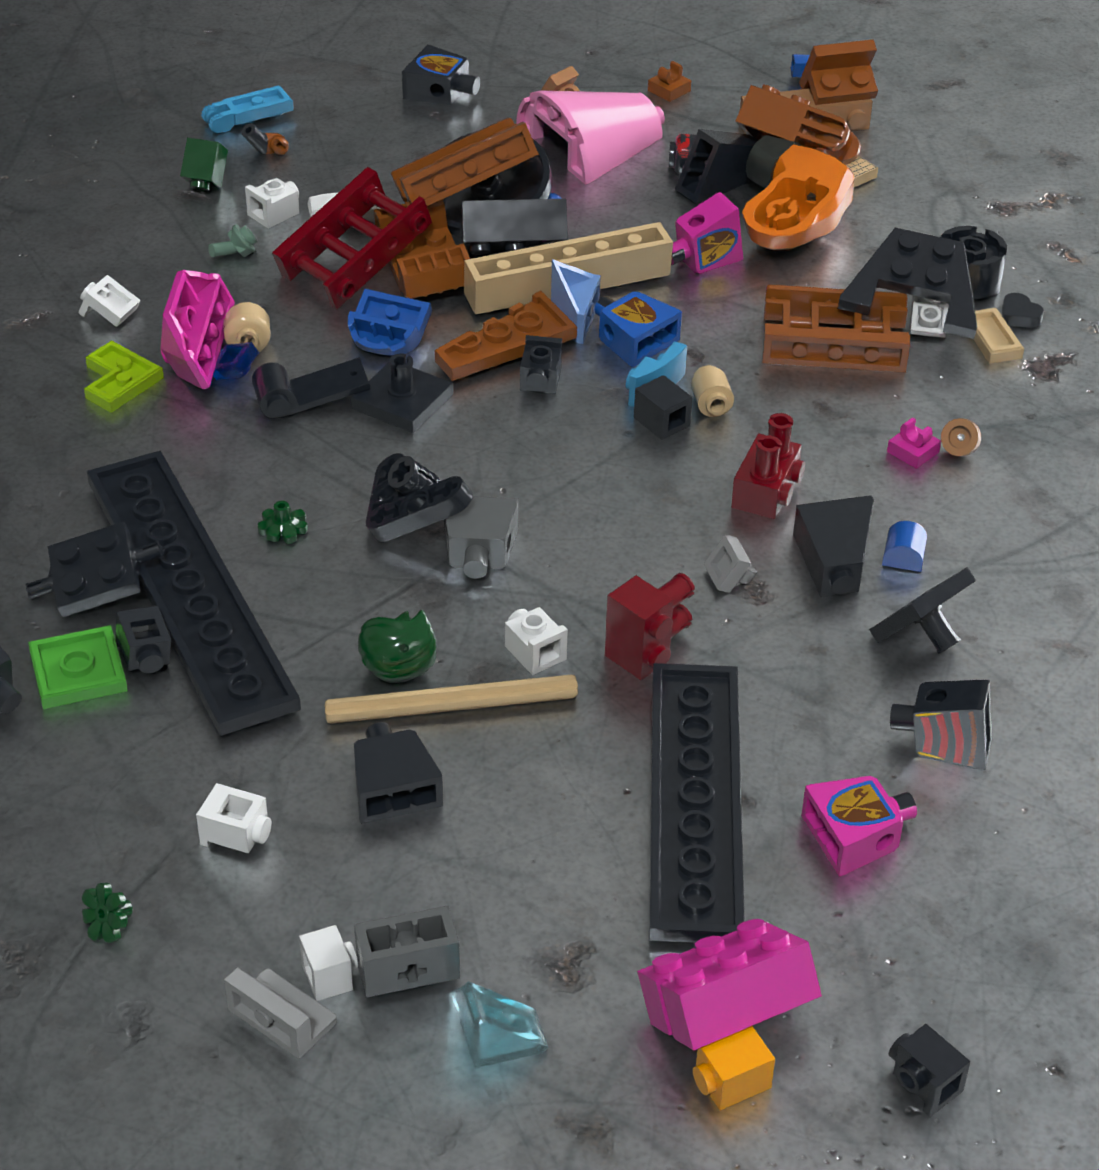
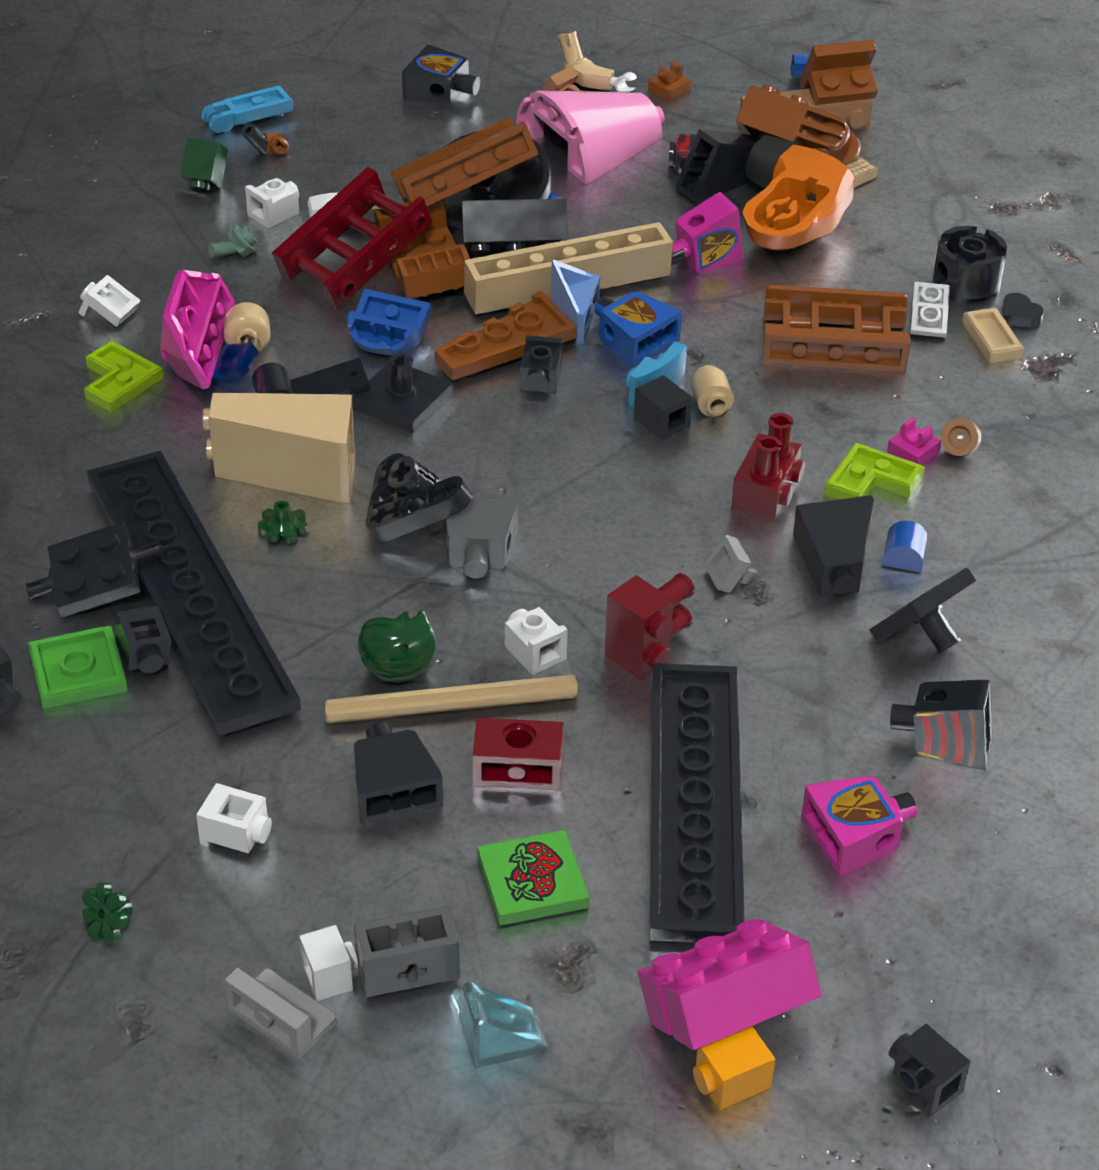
black wing [838,227,977,339] -> none
none -> tan slope [203,393,355,503]
none -> dark red brick [472,717,564,790]
none -> bright green tile [477,829,590,926]
none -> tan arm [557,30,637,93]
none -> lime tile [824,443,925,500]

